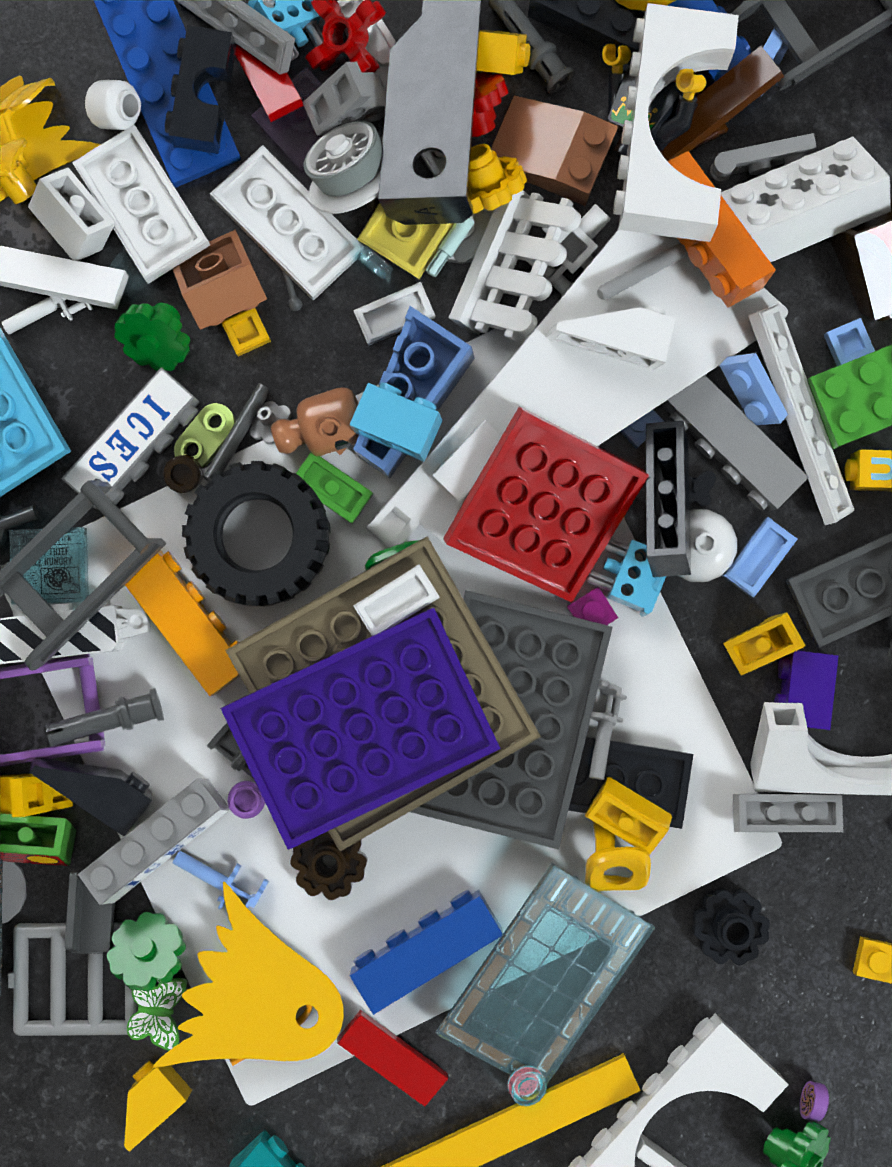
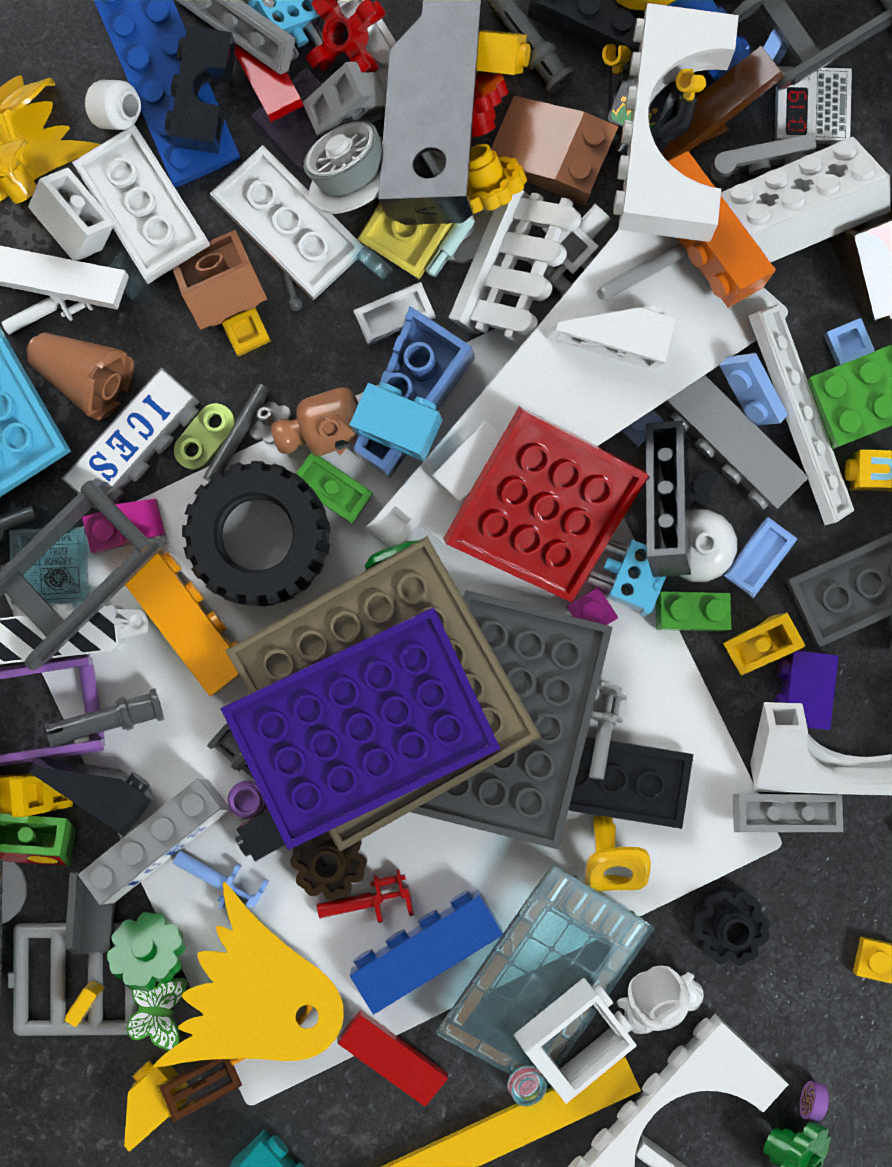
green plant [114,303,190,371] -> none
dark brown tile [163,455,203,493] -> none
white tile [353,565,440,636] -> none
yellow slope [585,777,672,855] -> none
none -> nougat cone [26,332,134,420]
none -> yellow tile [65,980,105,1028]
none -> dark pink slope [82,499,166,554]
none -> reddish brown tile [156,1059,242,1123]
none -> black brick [235,809,285,862]
none -> red piece [316,869,414,923]
none -> white window [514,978,637,1104]
none -> white hair [617,965,704,1034]
none -> bright green plate [656,592,732,631]
none -> tile [774,66,852,144]

